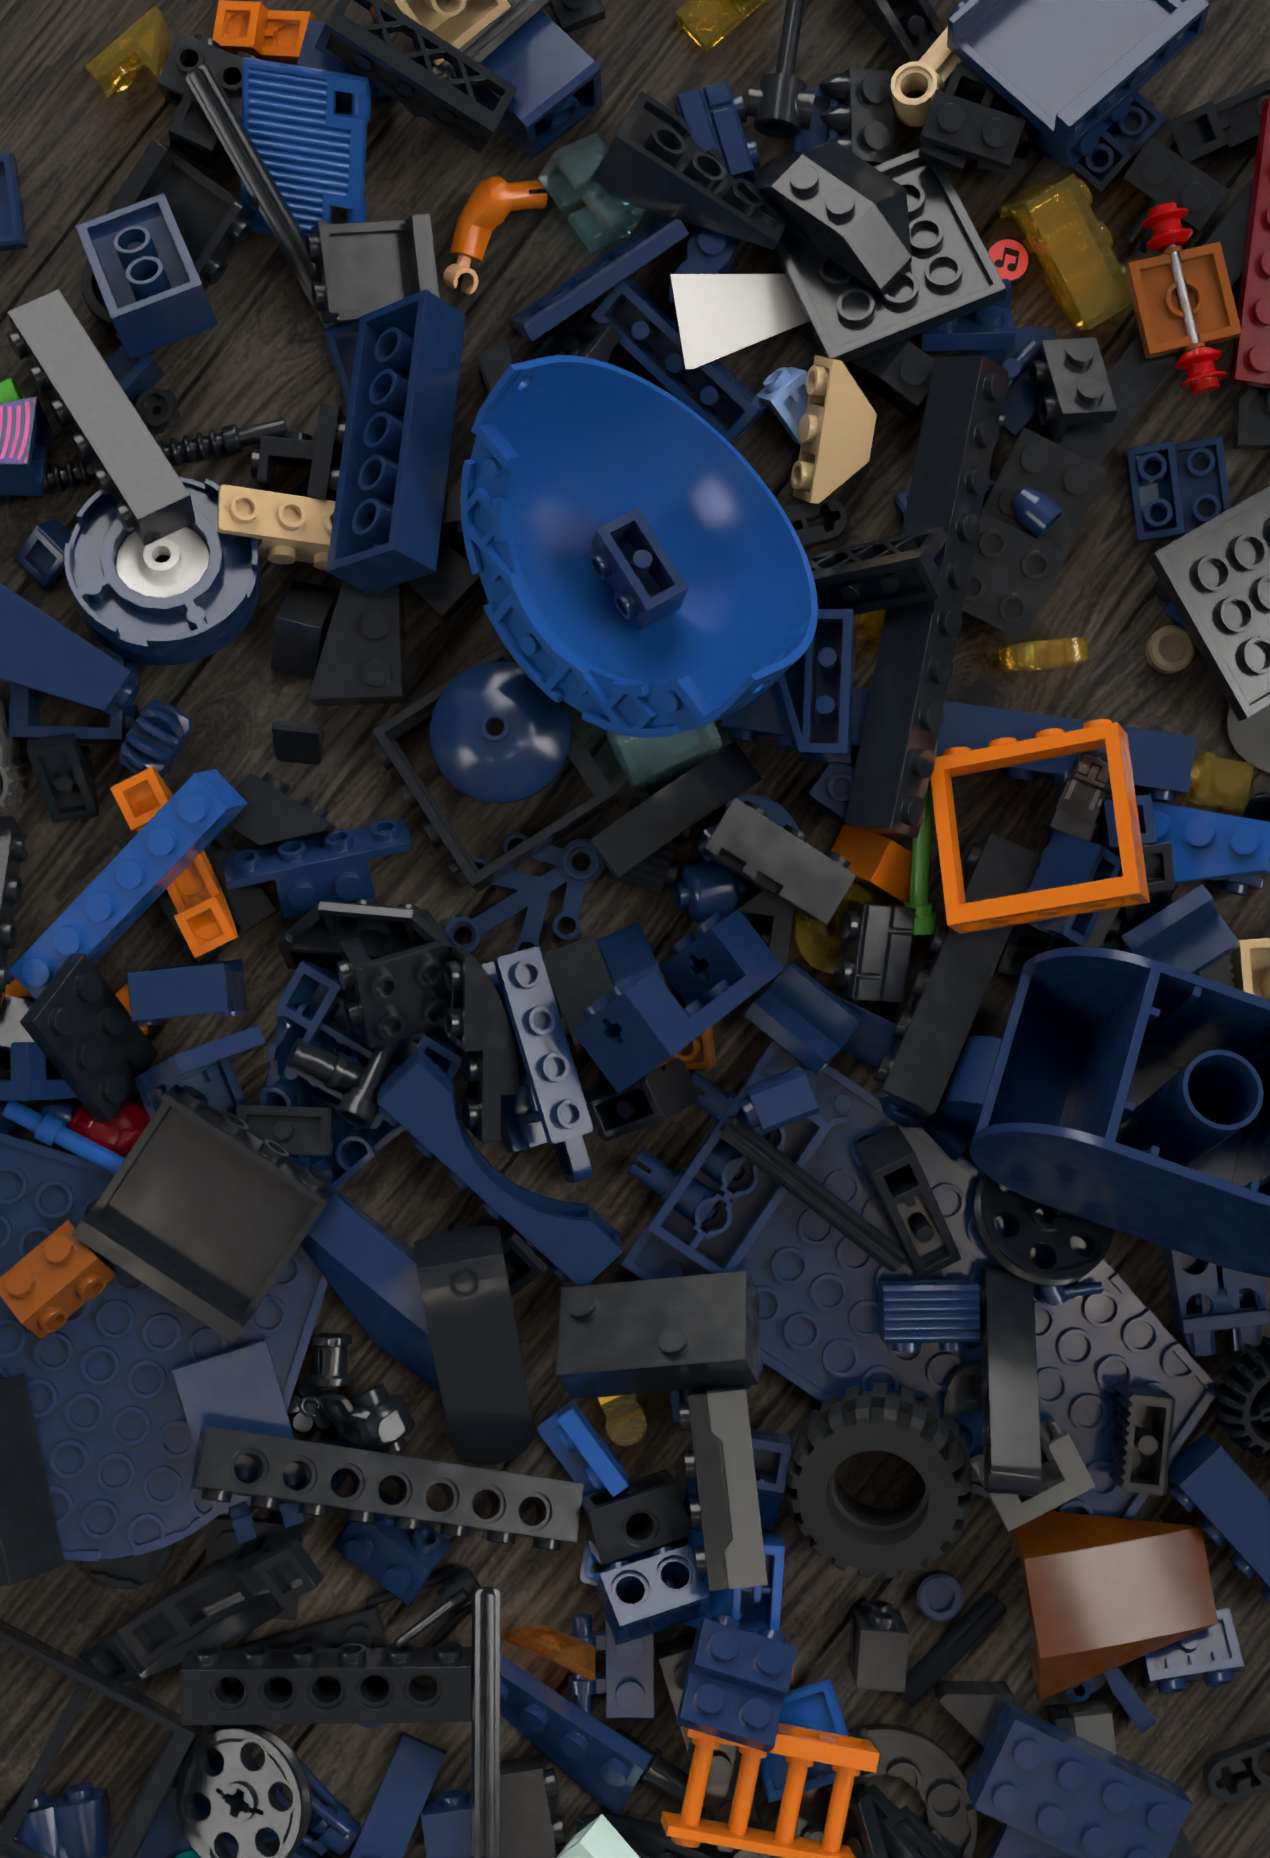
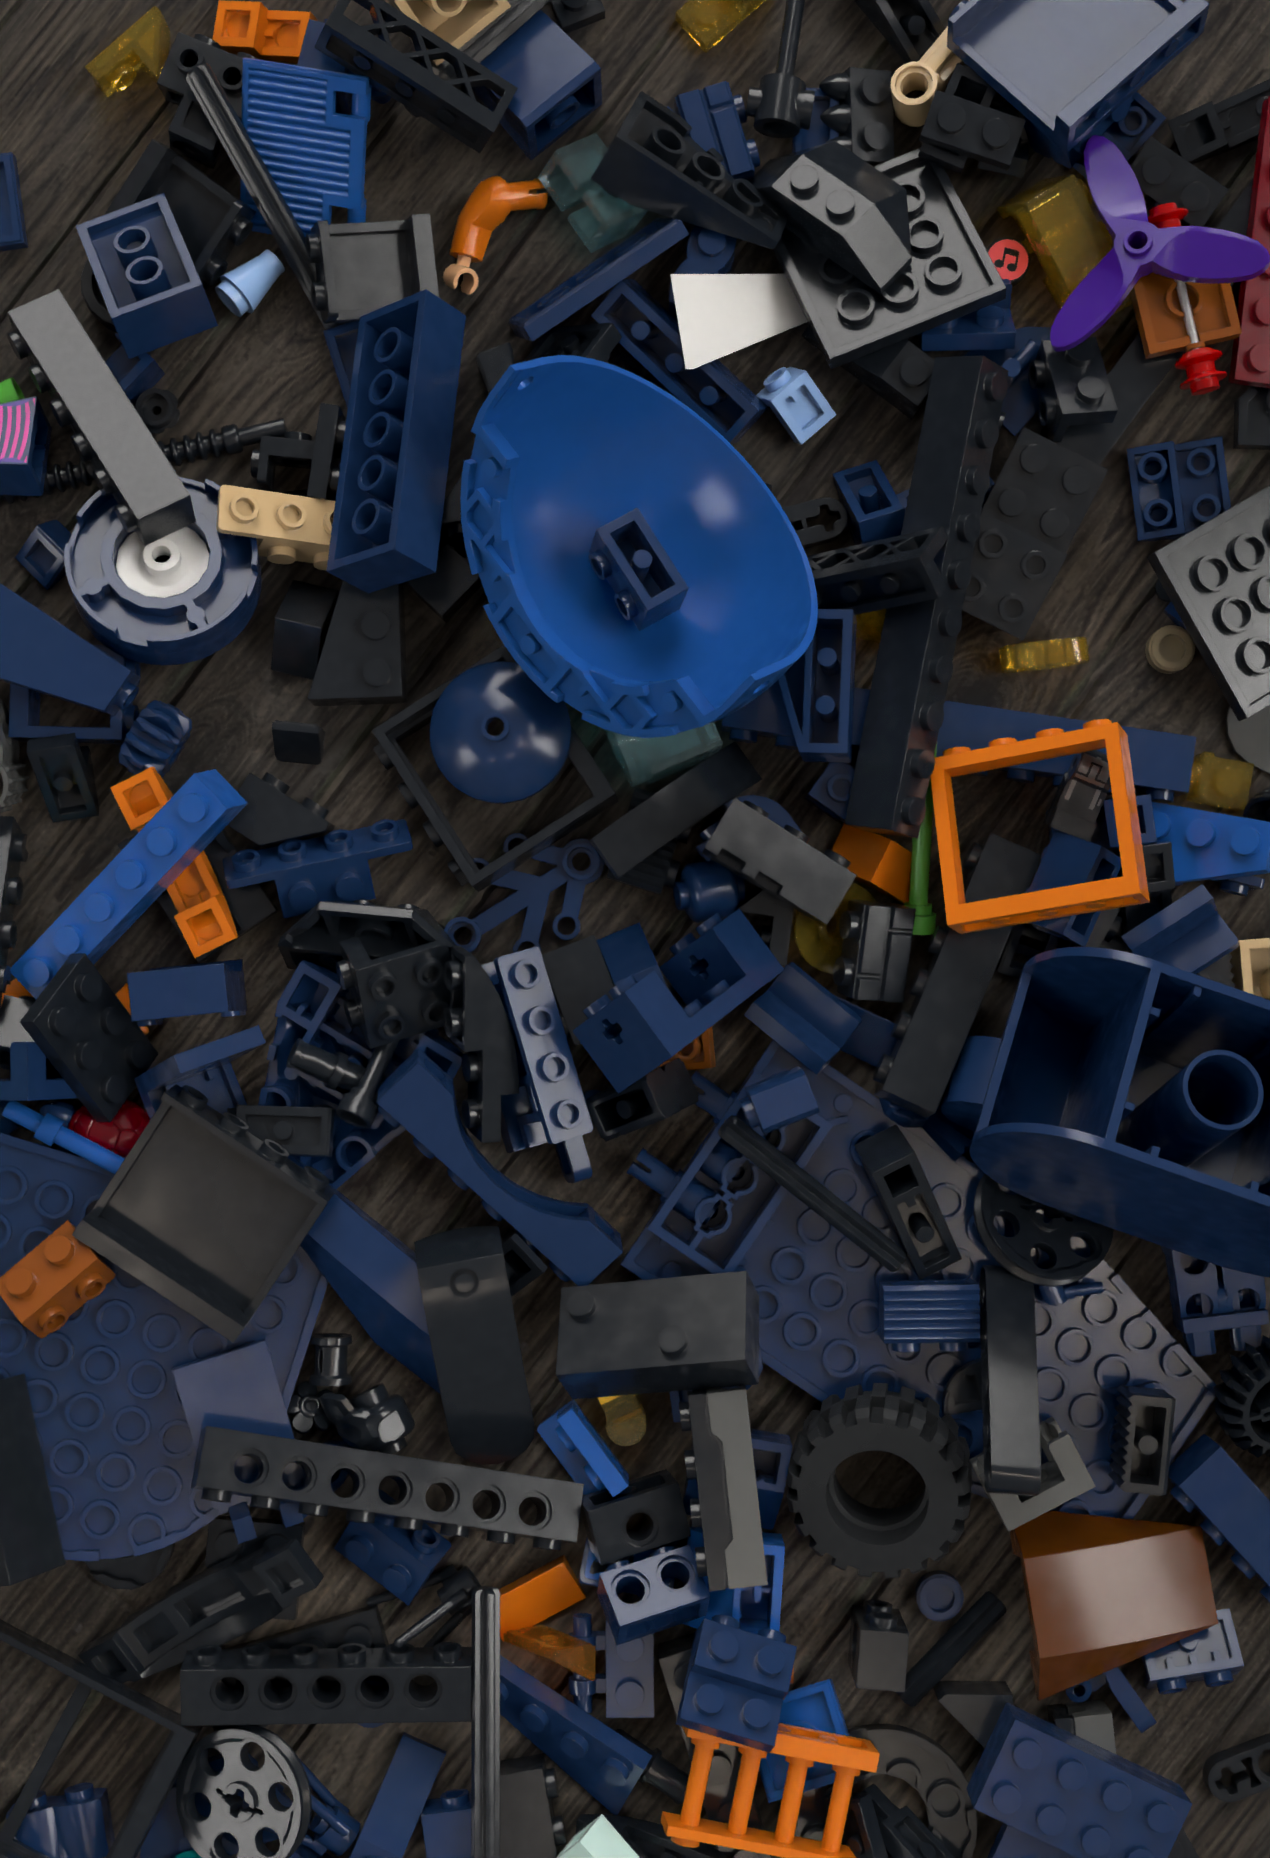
tan slope [791,355,877,504] -> none
dark blue hose [1011,487,1064,539] -> none
none -> light blue cone [215,249,285,317]
none -> orange slope [499,1555,586,1642]
none -> dark blue slope [833,460,905,545]
none -> dark purple piece [1050,135,1270,352]

